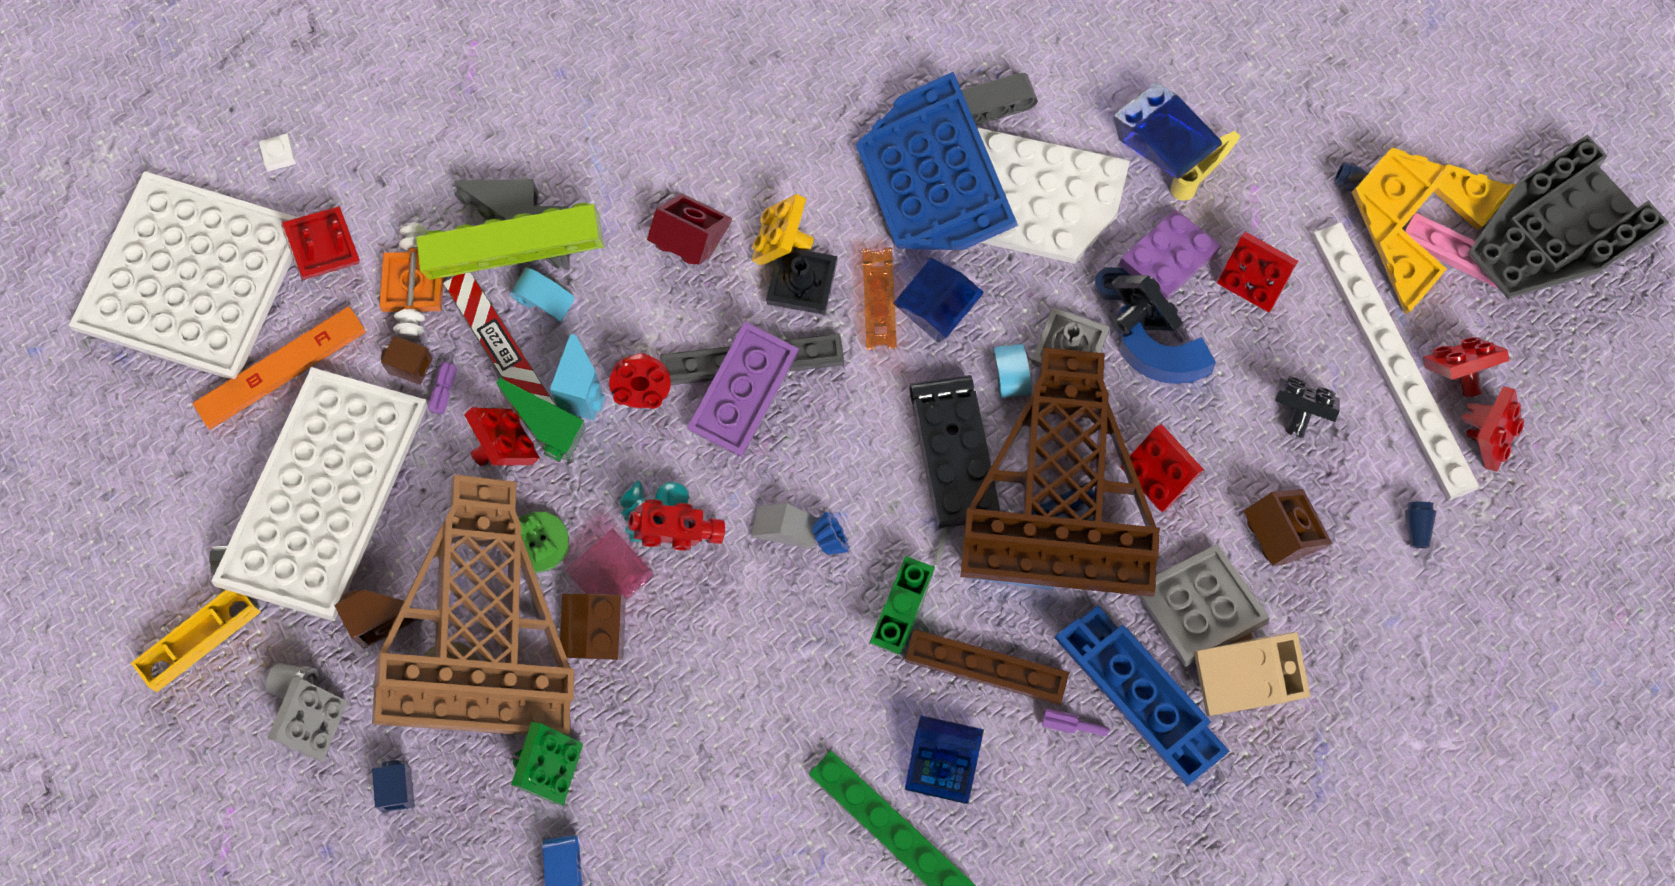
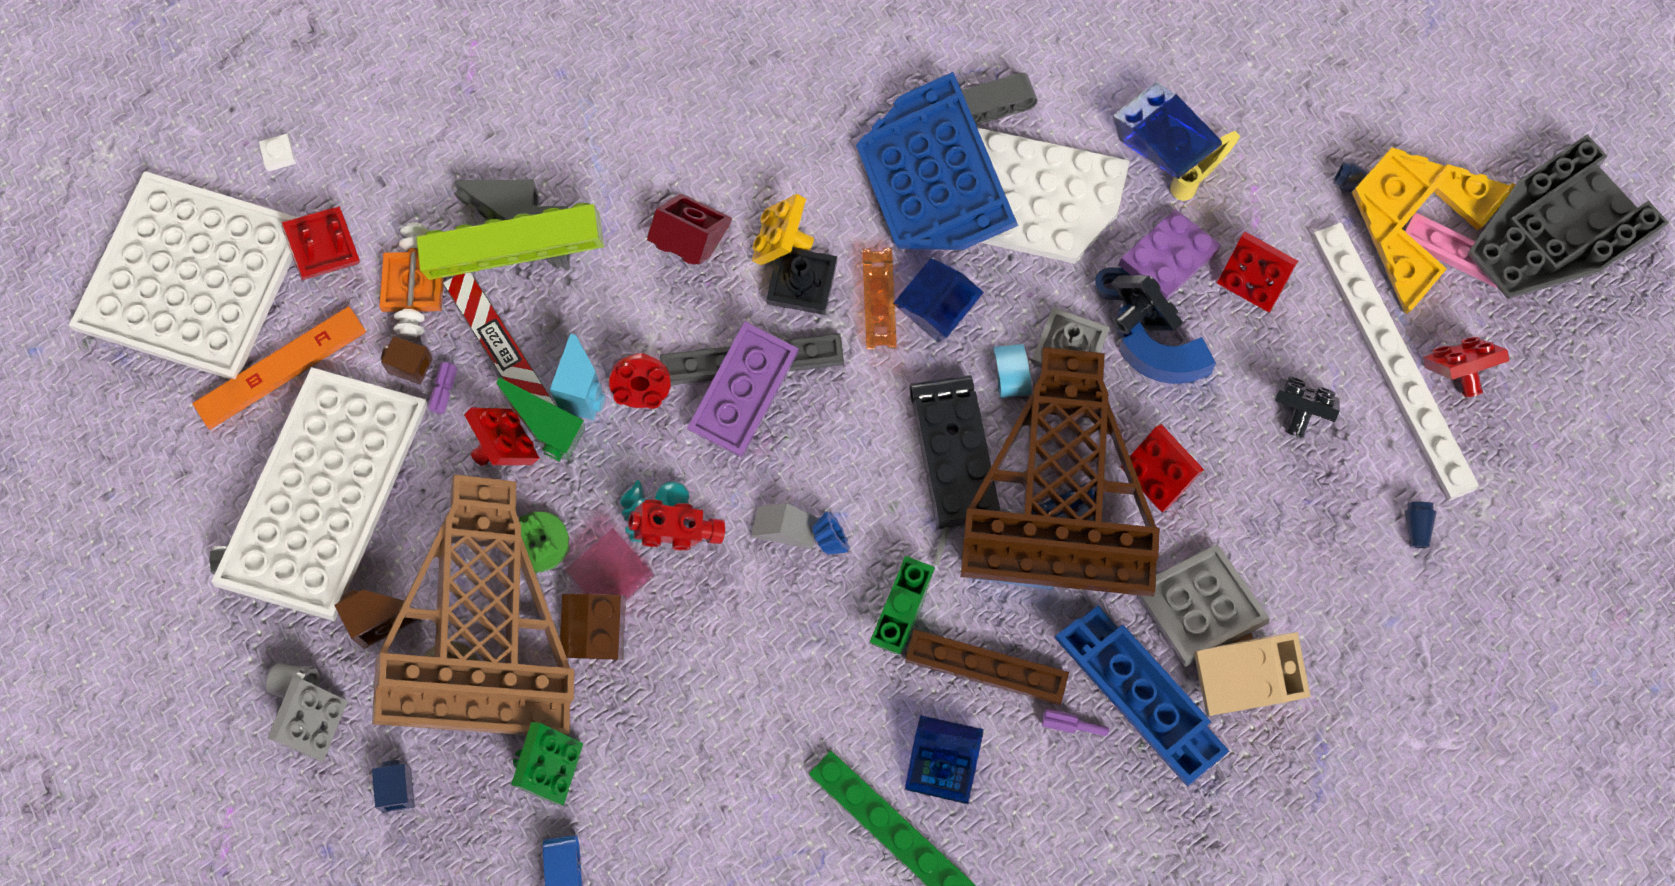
yellow piece [131,590,261,692] -> none
medium azure panel [510,268,575,322] -> none
reddish brown slope [1243,489,1333,566] -> none
red plate [1462,386,1524,472] -> none

